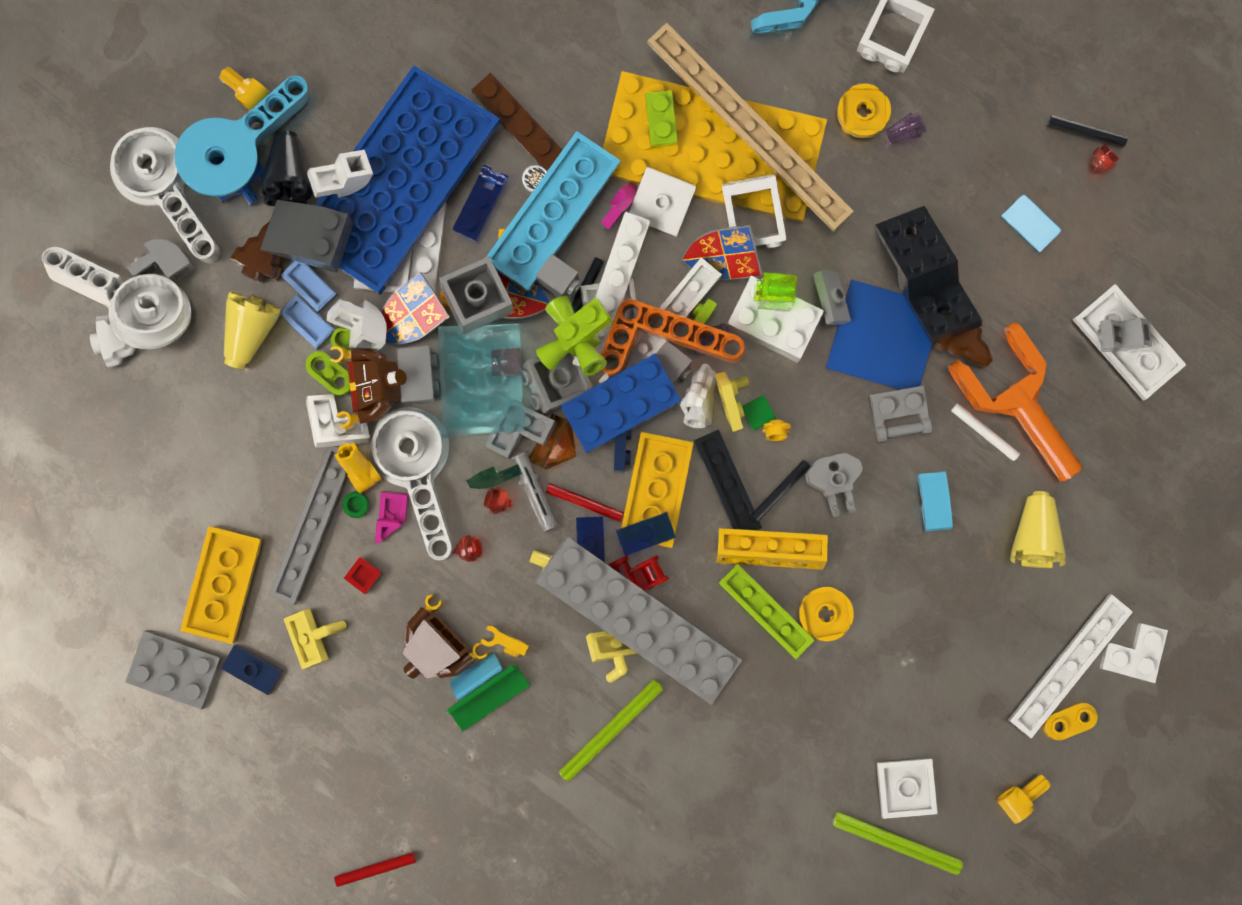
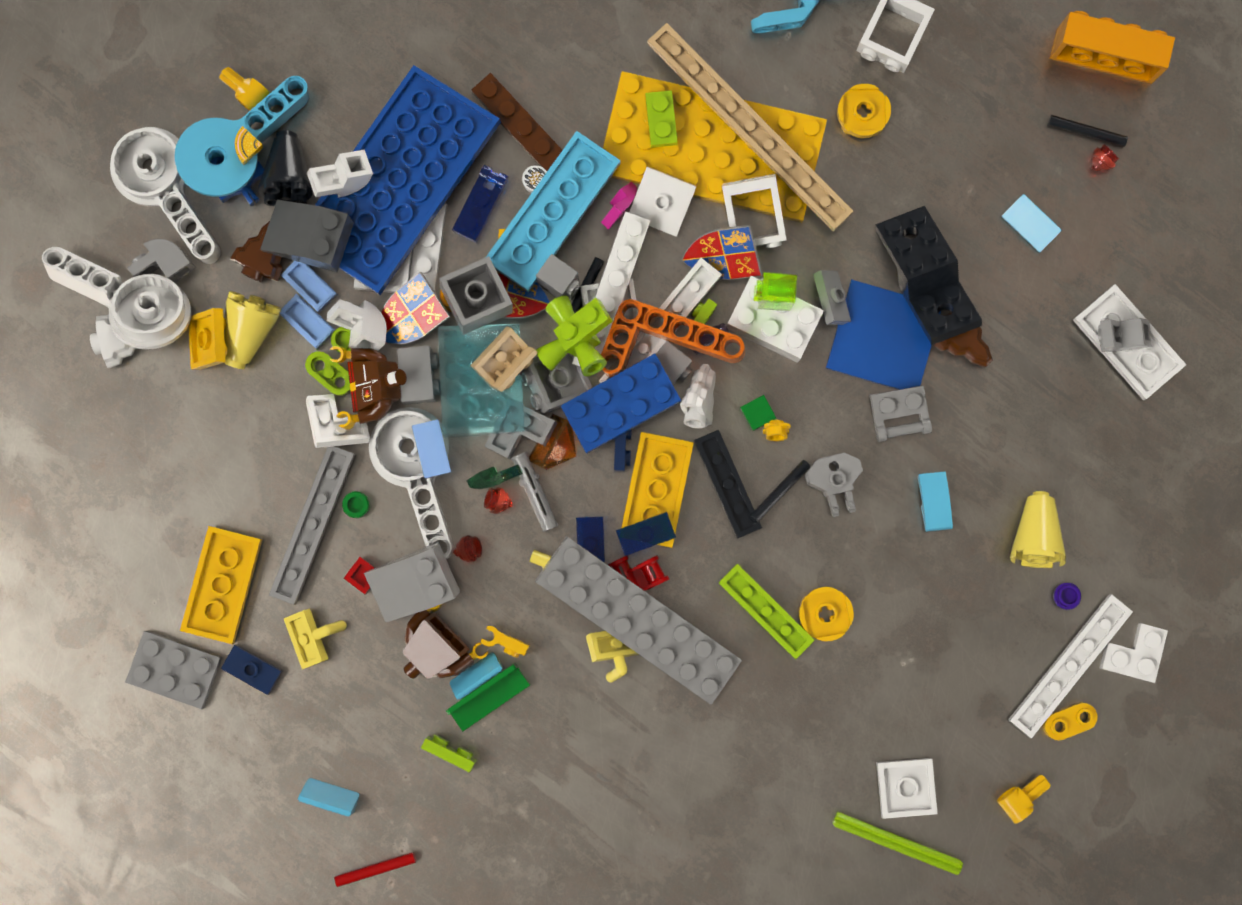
yellow piece [335,443,383,494] -> none
dark pink slope [375,490,409,543] -> none
red bar [546,483,624,522] -> none
lime axle [559,679,663,782] -> none
light yellow plate [714,371,749,432] -> none
yellow fence [716,528,828,570] -> none
clear purple cone [885,112,926,144] -> none
orange piece [948,322,1083,482] -> none
white bar [951,402,1020,462] -> none
none -> yellow plate [189,308,227,370]
none -> yellow tile [235,126,263,165]
none -> medium azure slope [298,778,359,817]
none -> light grey slope [364,542,460,622]
none -> light blue tile [412,419,451,479]
none -> lime plate [421,735,477,773]
none -> tan bracket [470,326,538,392]
none -> light orange brick [1050,11,1175,84]
none -> dark purple plate [1053,583,1081,610]

